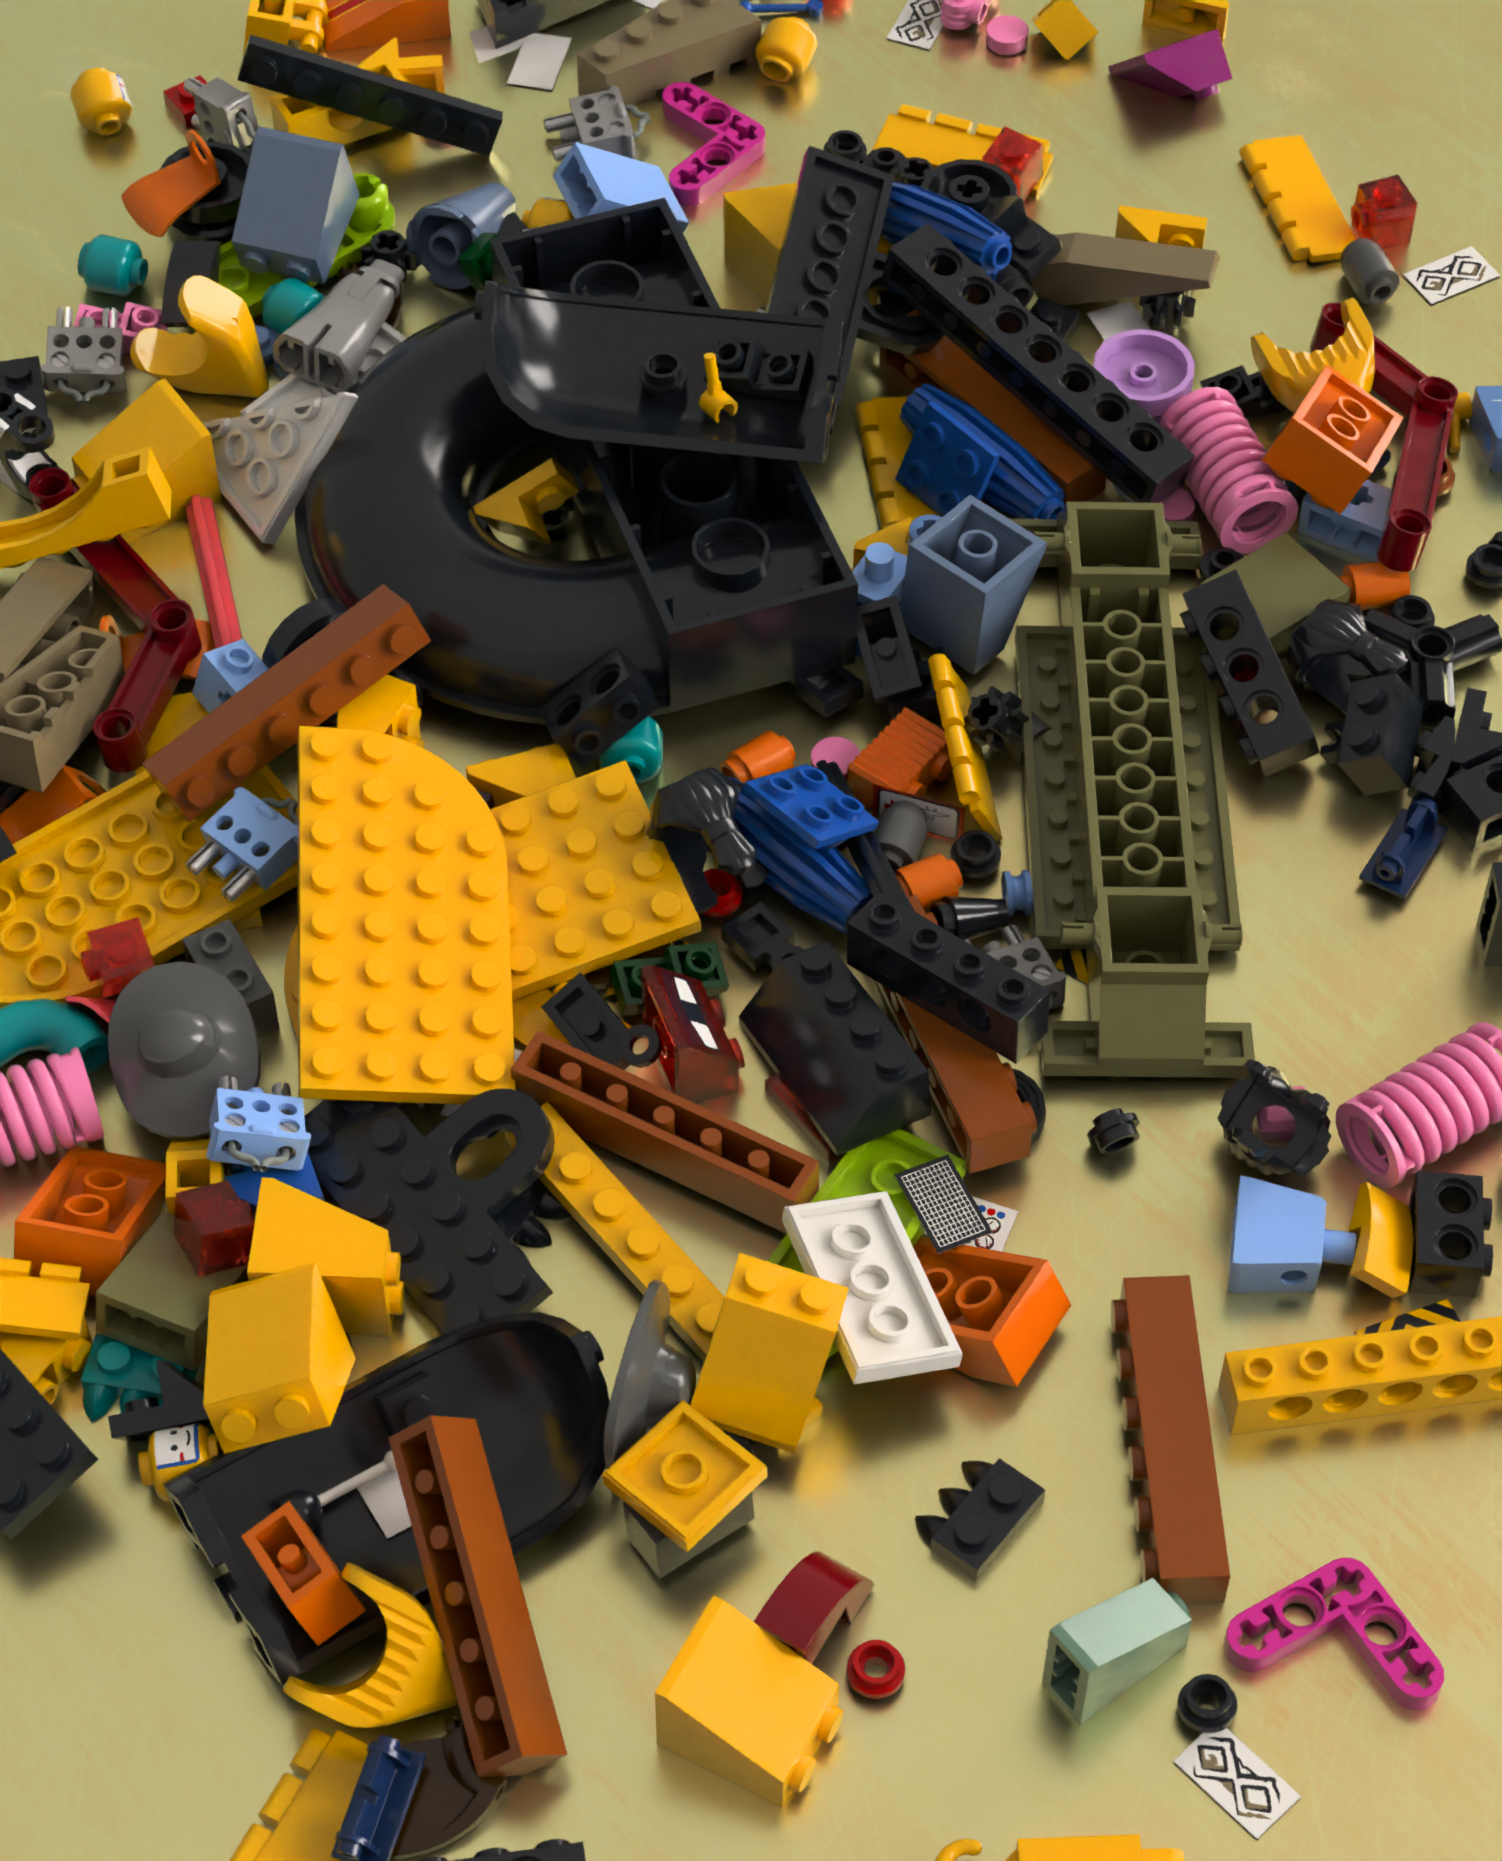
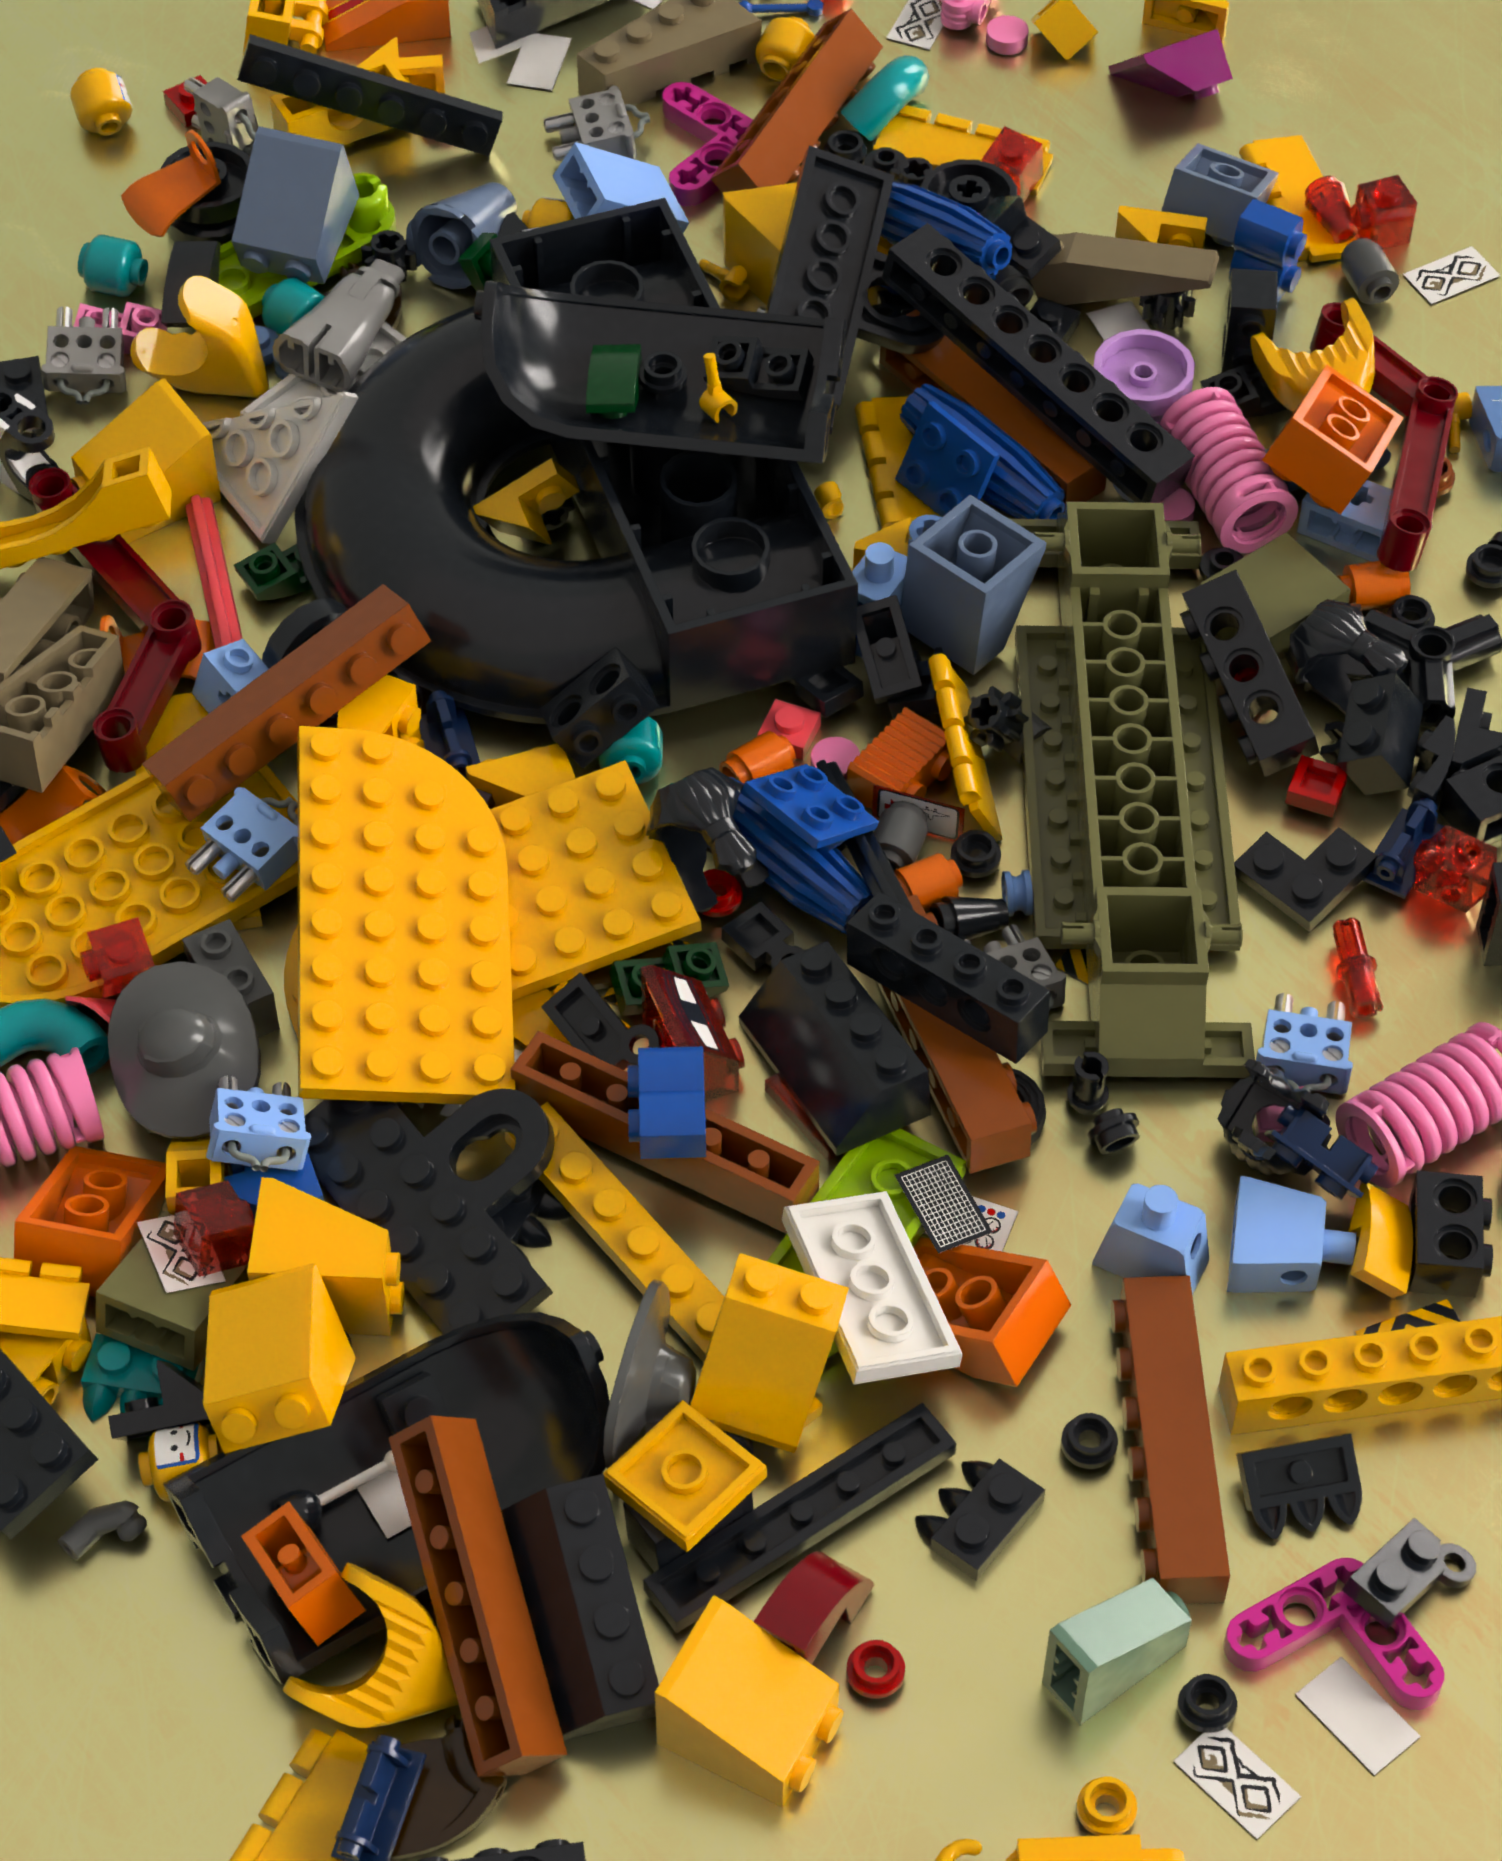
none -> dark grey arm [58,1500,147,1560]
none -> white sticker [137,1211,226,1293]
none -> dark green slope [234,542,311,601]
none -> dark blue hinge [419,690,481,779]
none -> black slope [501,1474,659,1741]
none -> dark green slope [586,344,642,419]
none -> blue brick [627,1046,706,1159]
none -> black plate [643,1402,957,1633]
none -> yellow hand [698,259,750,302]
none -> dark orange brick [711,8,883,193]
none -> coral plate [757,699,821,760]
none -> yellow hand [814,481,844,519]
none -> teal cylinder [841,55,929,141]
none -> black plate [1061,1413,1118,1469]
none -> black pin [1067,1051,1109,1115]
none -> yellow plate [1076,1777,1137,1836]
none -> light blue torso [1092,1184,1209,1295]
none -> sand blue slope [1161,143,1279,247]
none -> black brick [1221,268,1278,375]
none -> blue brick [1229,199,1307,303]
none -> black plate [1234,827,1377,932]
none -> black plate [1236,1433,1362,1539]
none -> light blue piece [1256,993,1353,1095]
none -> dark blue hinge [1264,1103,1378,1200]
none -> red plate [1285,755,1348,818]
none -> white sticker [1295,1657,1421,1775]
none -> clear red cone [1305,175,1358,244]
none -> clear red axle [1333,917,1384,1019]
none -> hinge [1342,1518,1476,1629]
none -> clear red brick [1413,825,1497,913]

